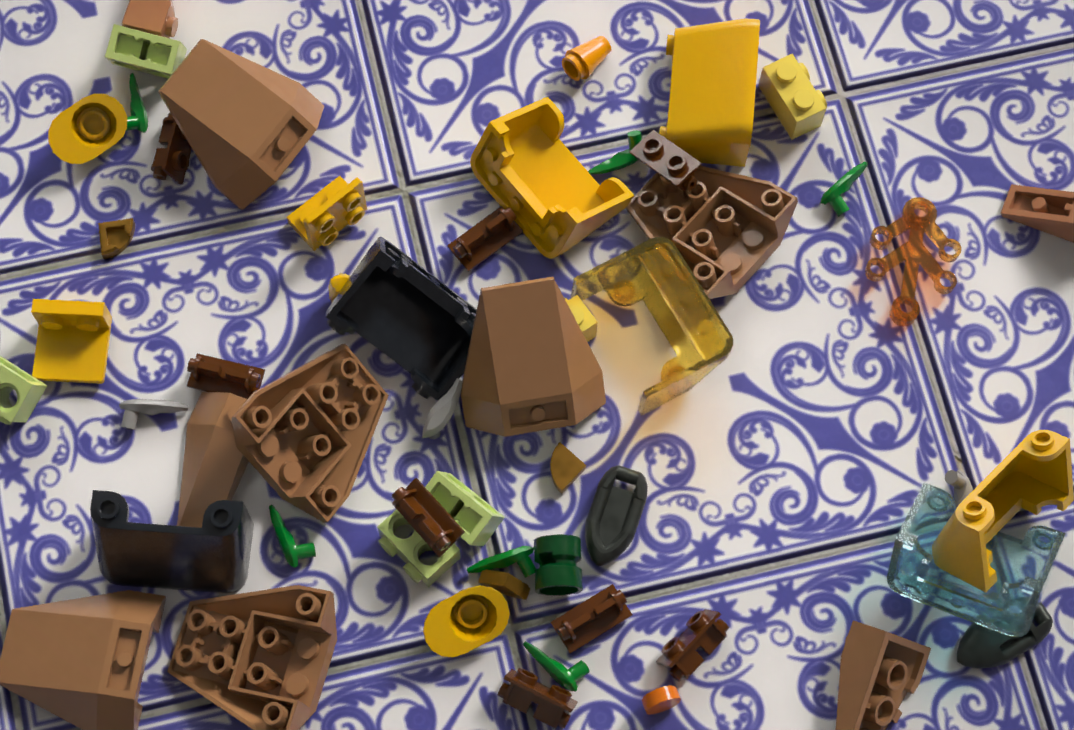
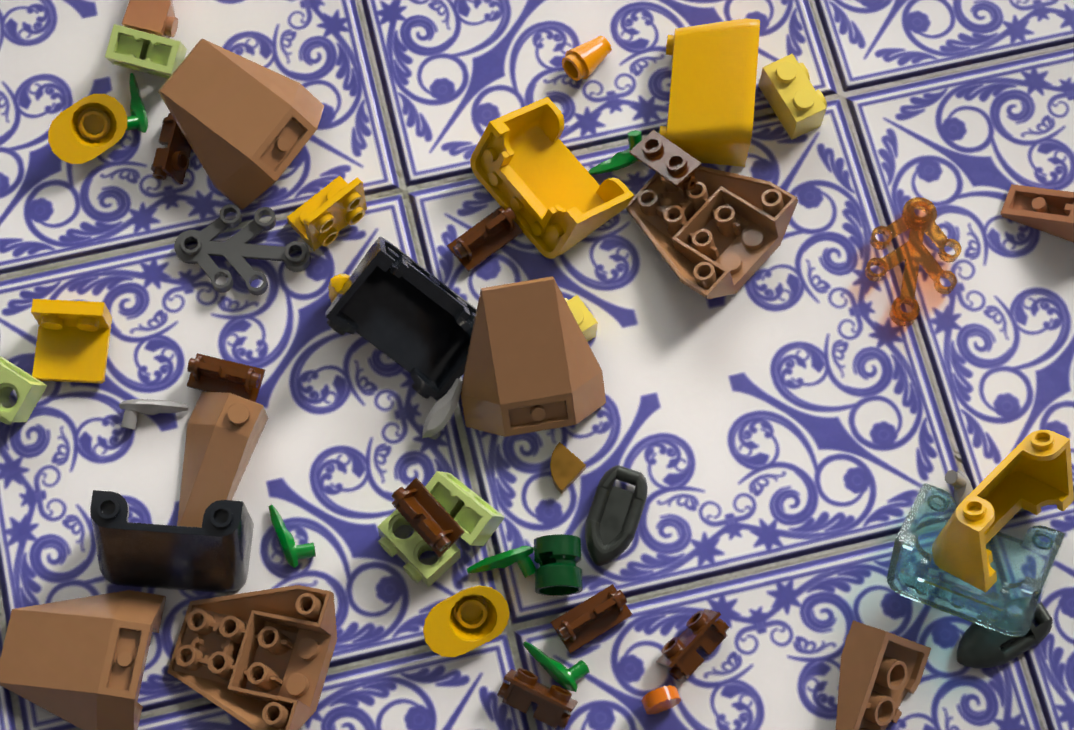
pearl gold tile [98,218,135,259] -> none
medium nougat wedge [231,344,389,523] -> none
pearl gold tile [478,570,531,600] -> none
clear yellow windscreen [571,237,733,416] -> none
green bar [821,162,868,217] -> none
none -> dark grey plant [174,204,311,296]

